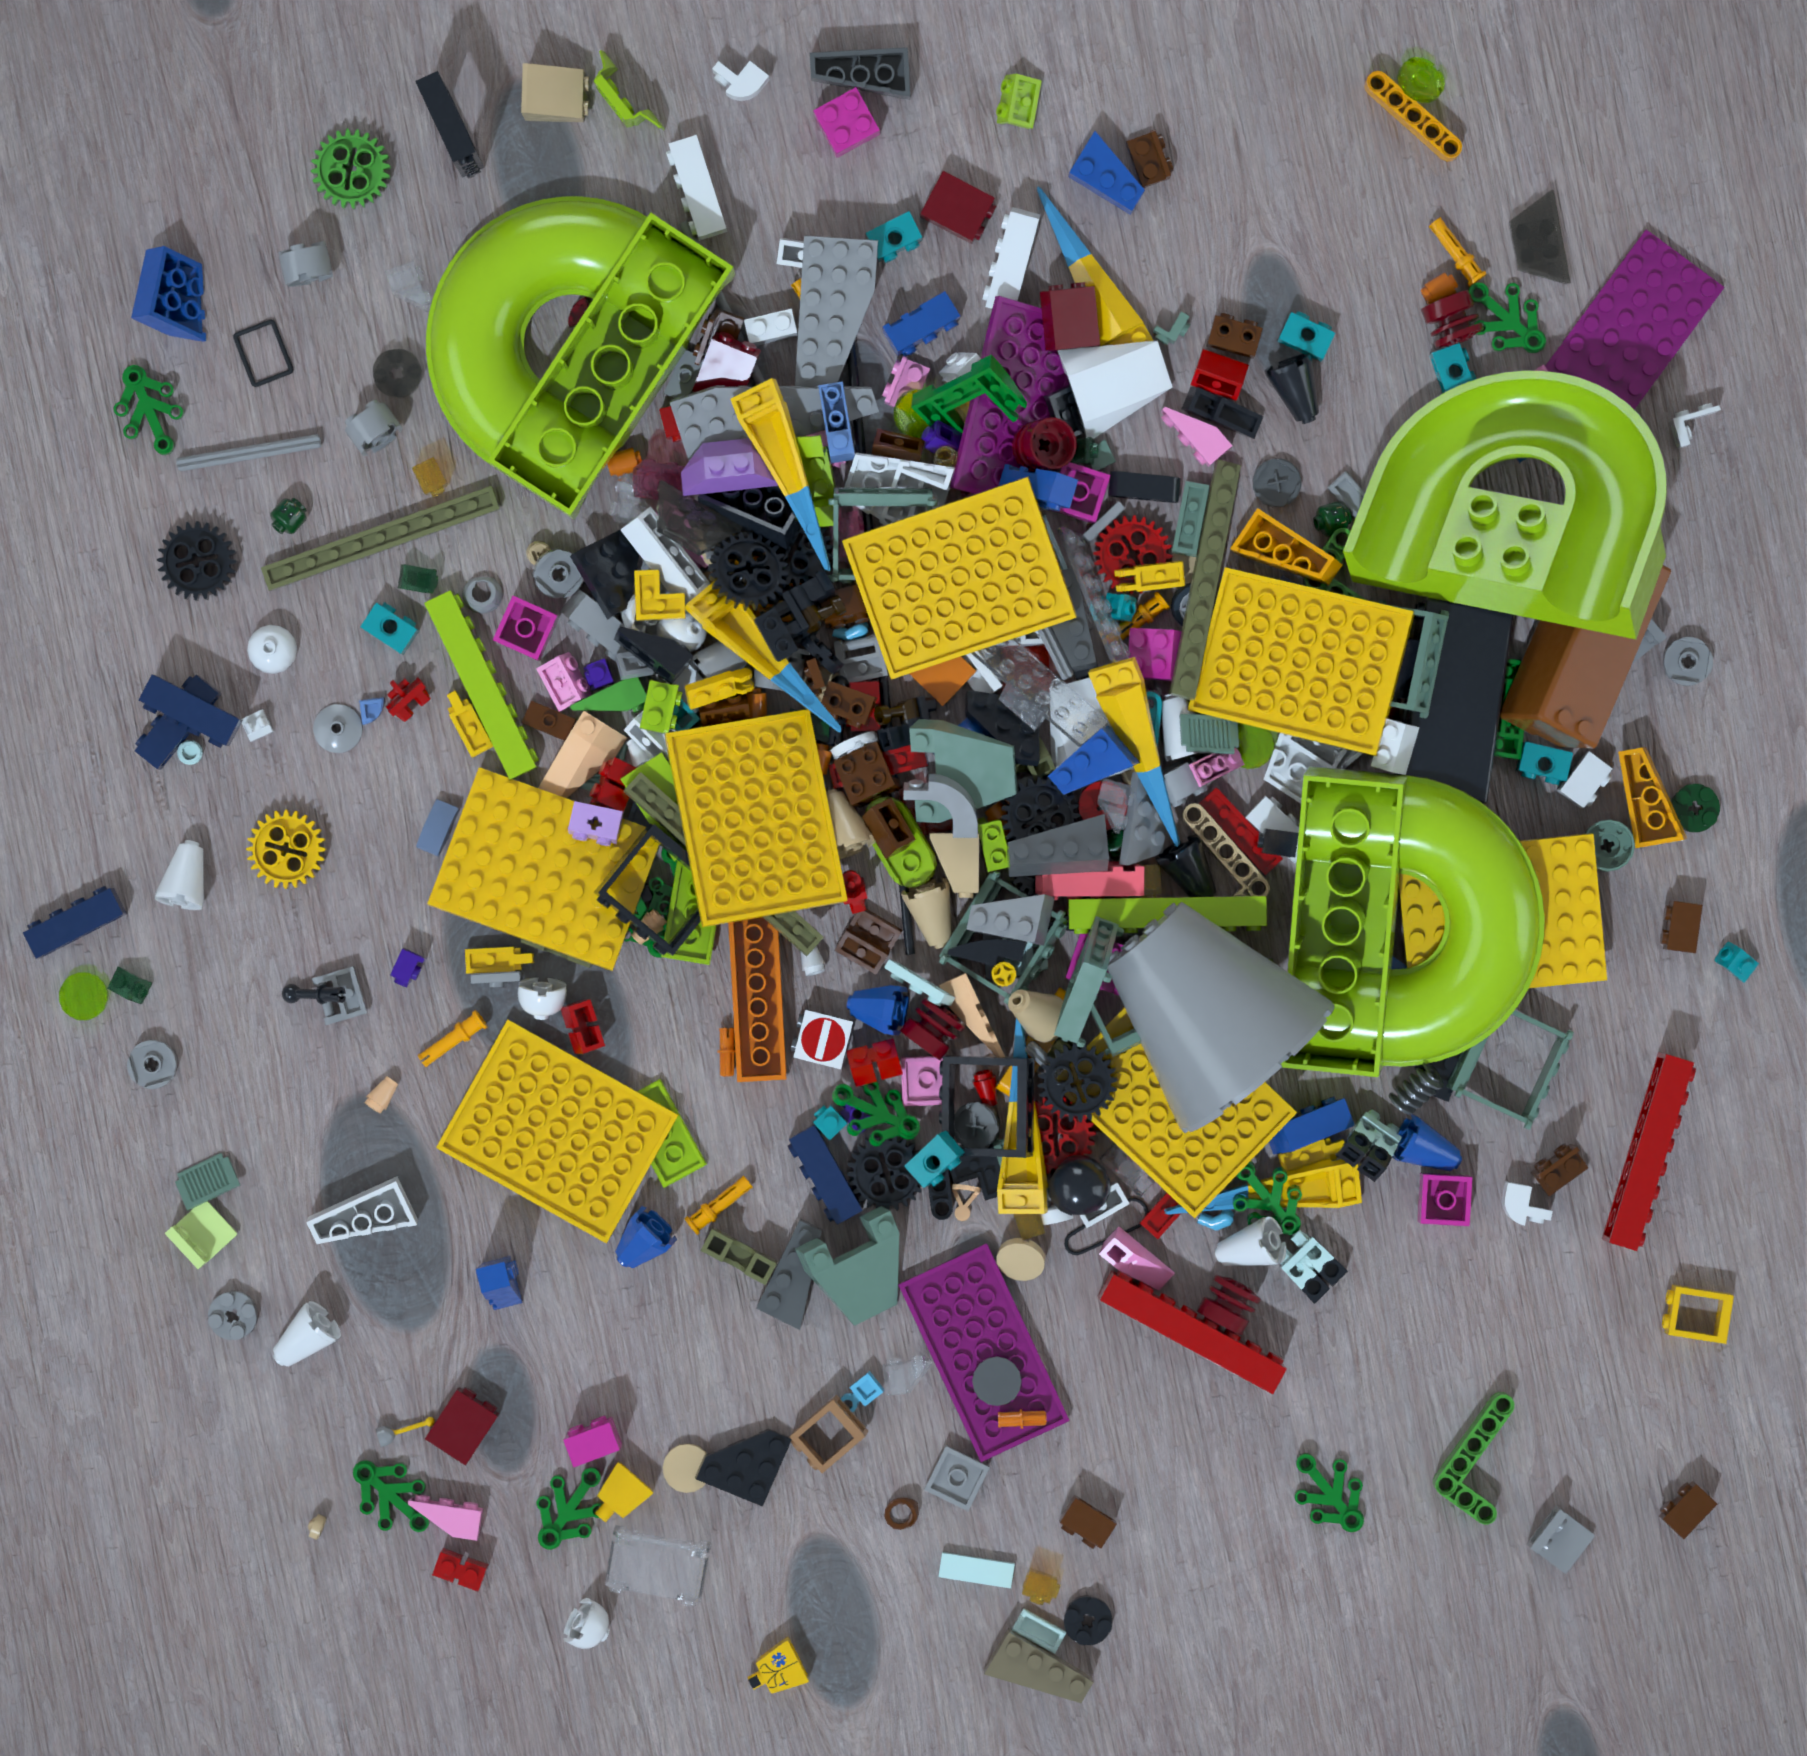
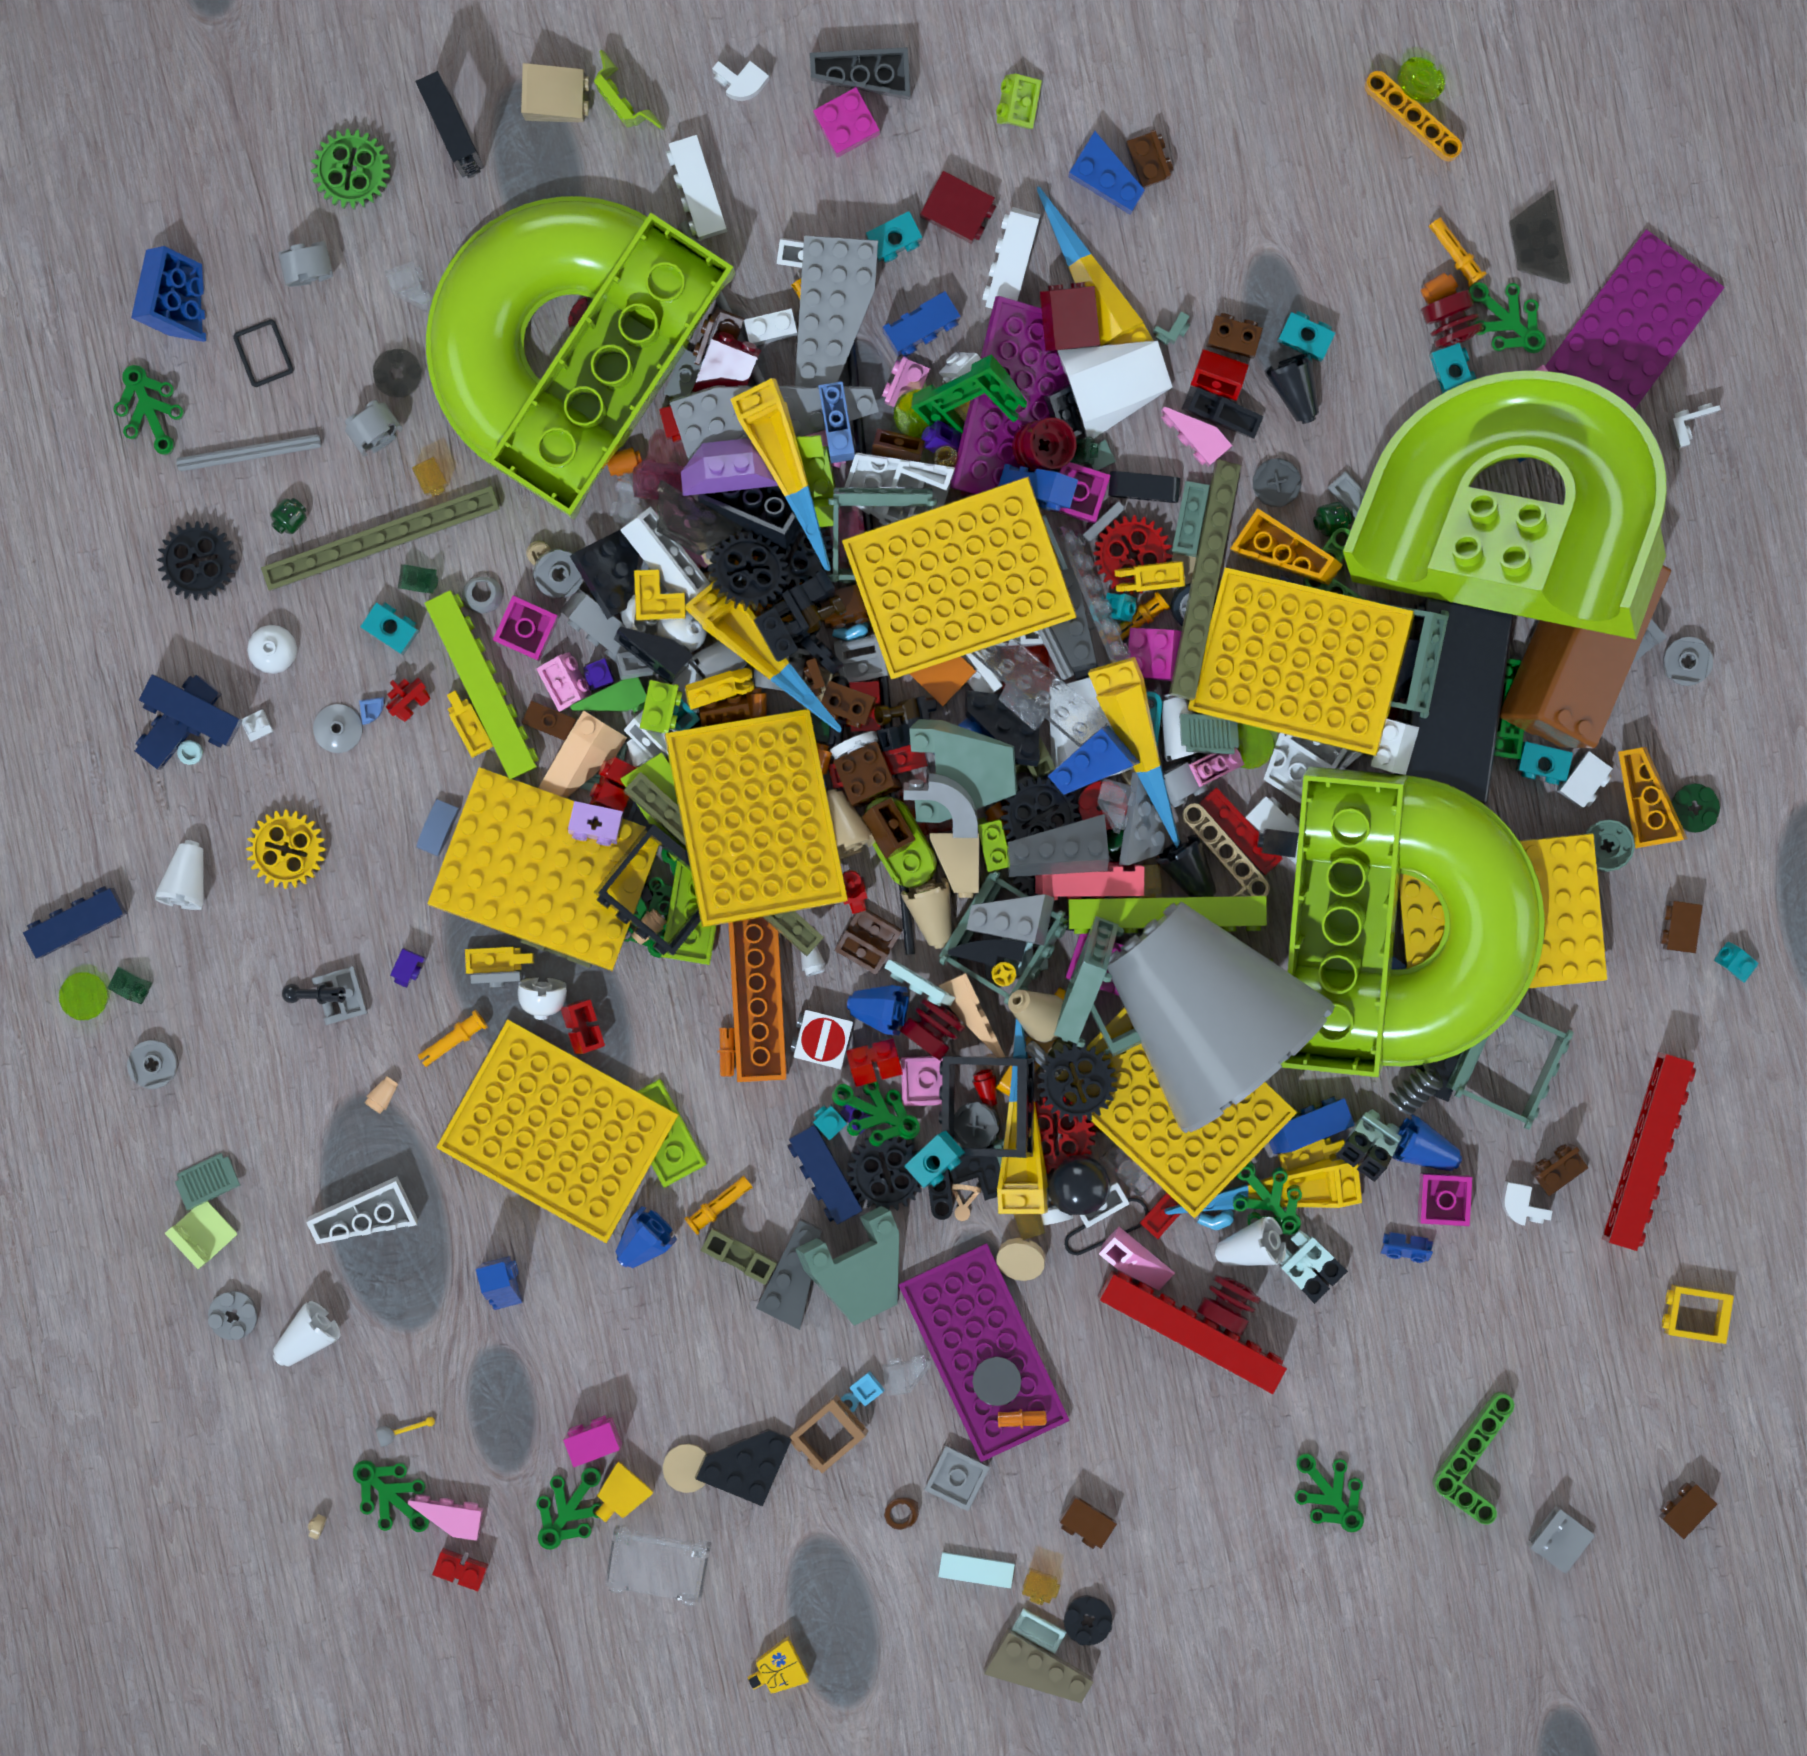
dark red brick [425,1387,500,1466] -> none
white cylinder [564,1598,610,1649] -> none
none -> blue hinge [1380,1232,1433,1263]

